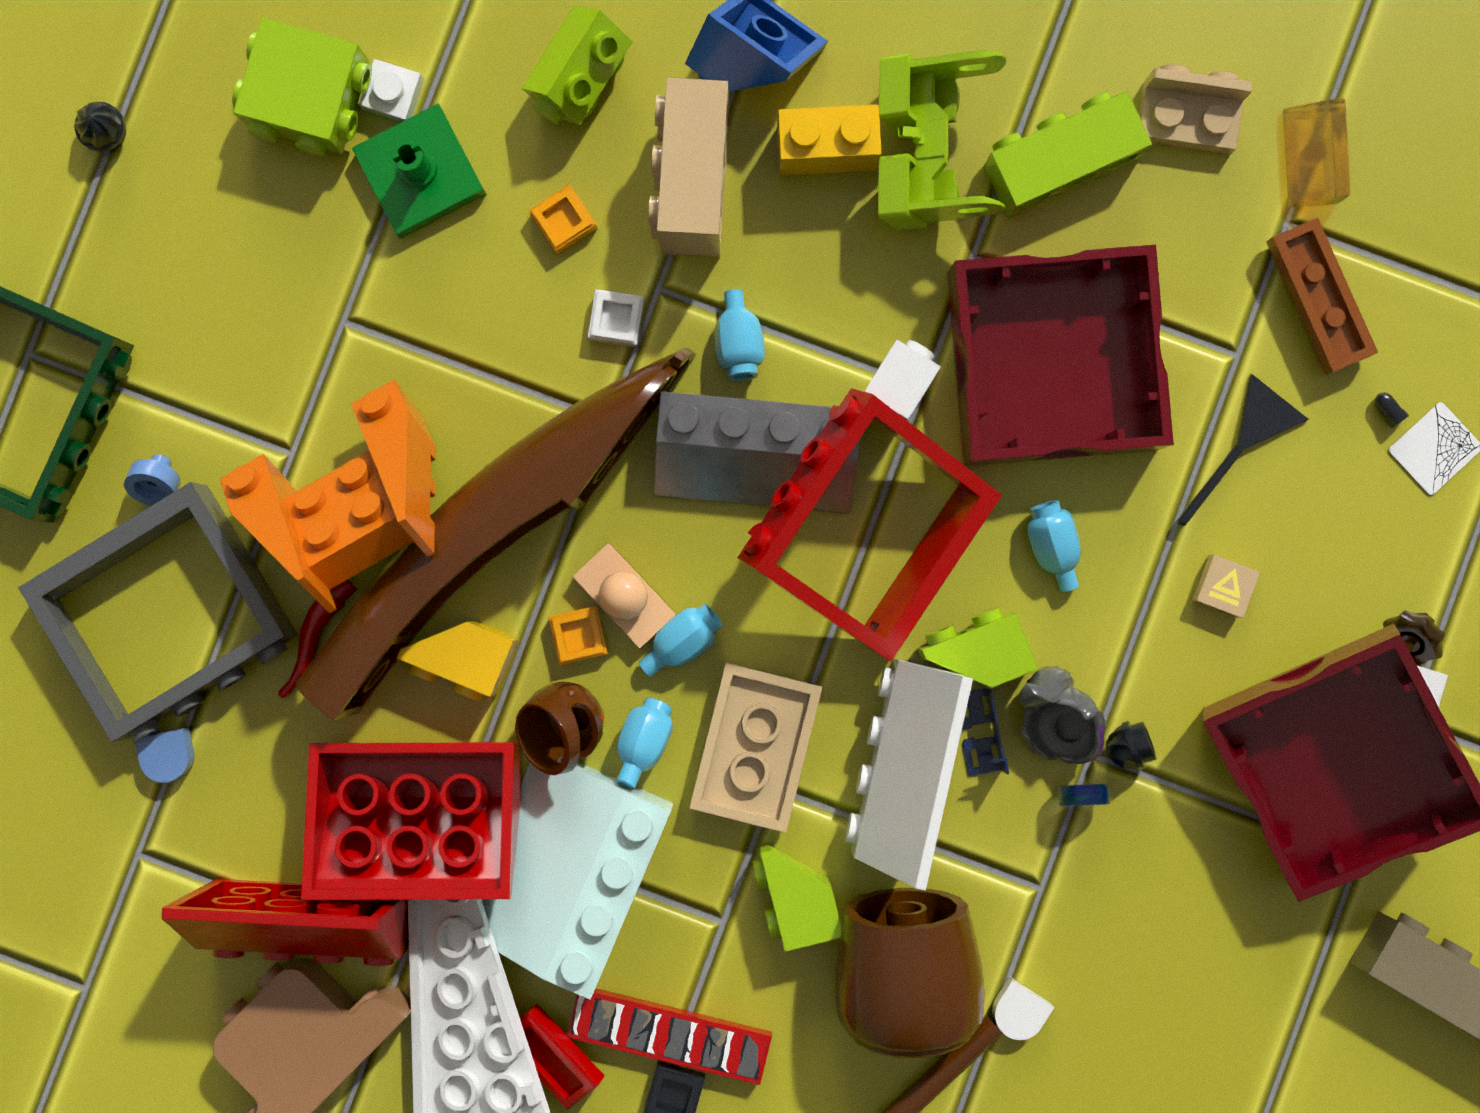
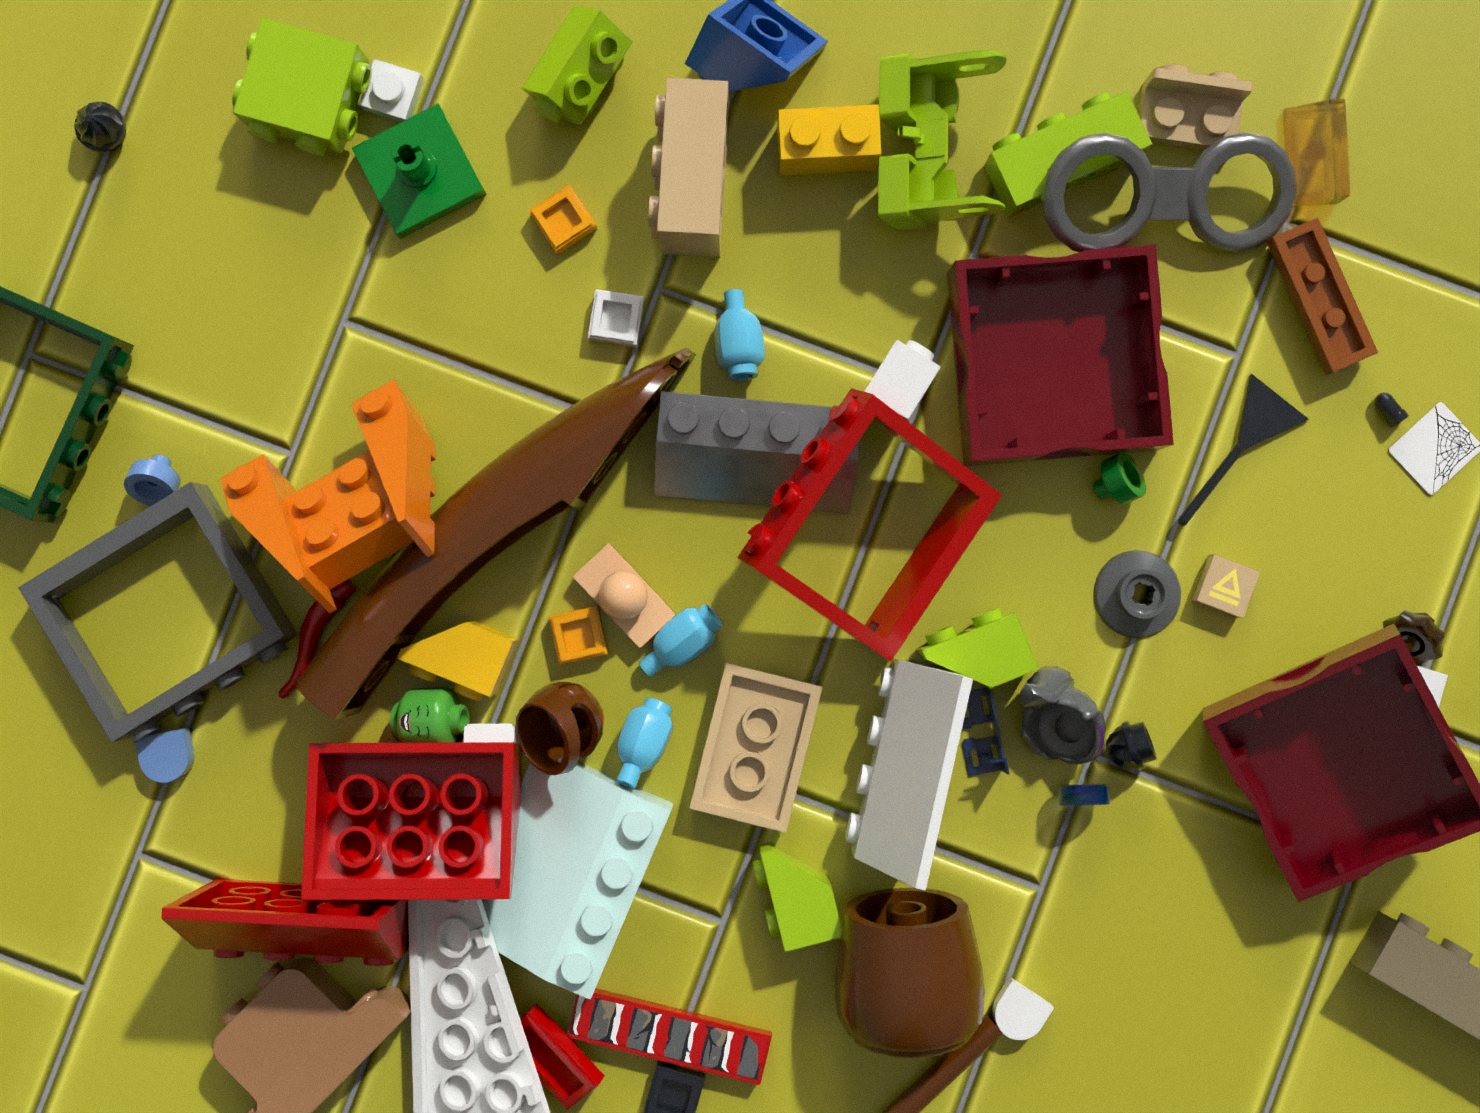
medium azure plant [1027,500,1081,592] -> none
none -> bright green head [390,687,470,743]
none -> white tile [464,724,519,745]
none -> flat silver bar [1041,132,1297,253]
none -> green tile [1093,452,1146,505]
none -> dark grey piece [1093,550,1181,638]

